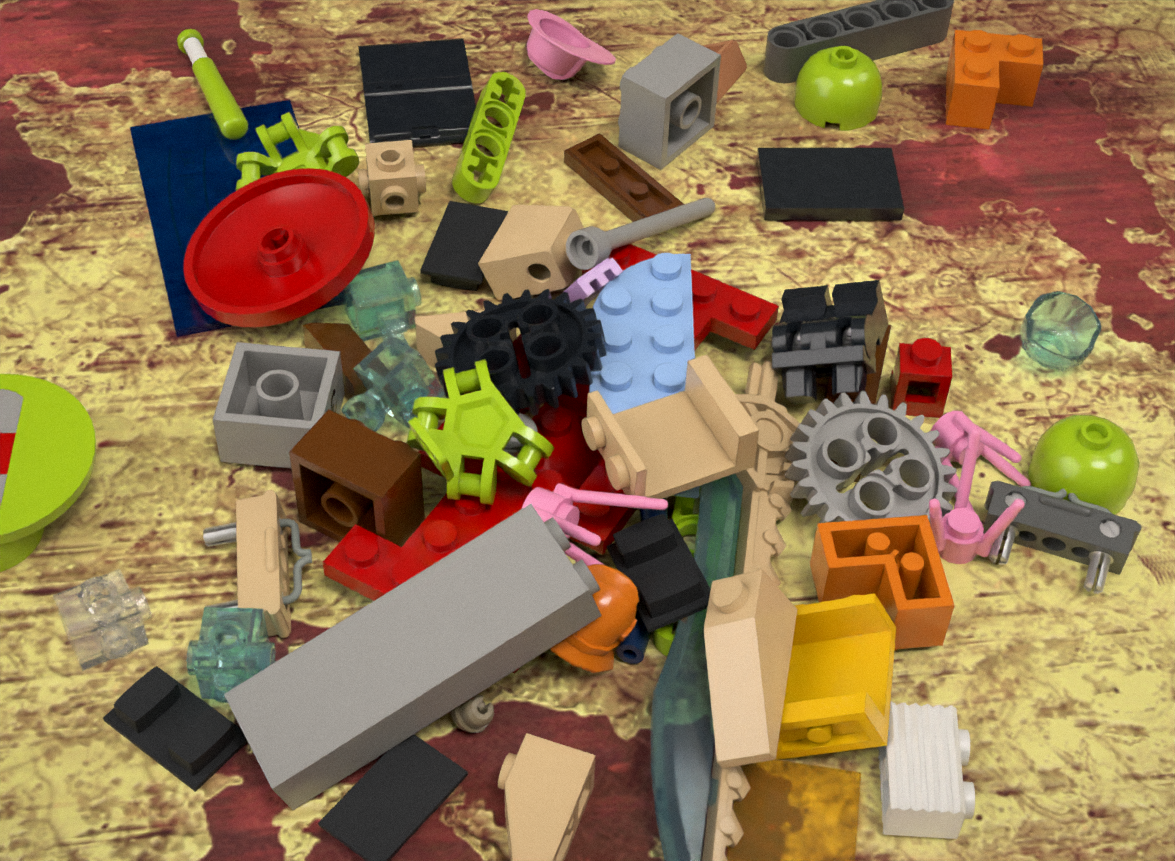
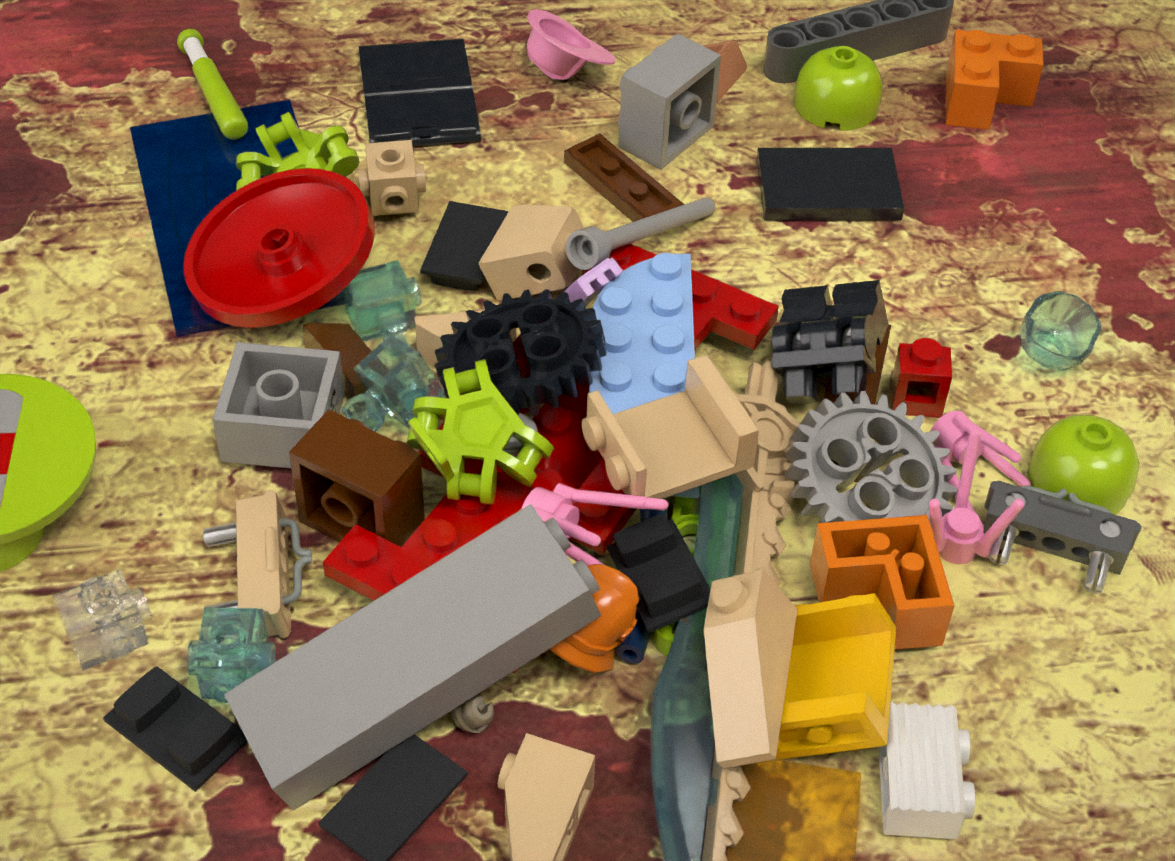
lime beam [452,72,526,203] -> none

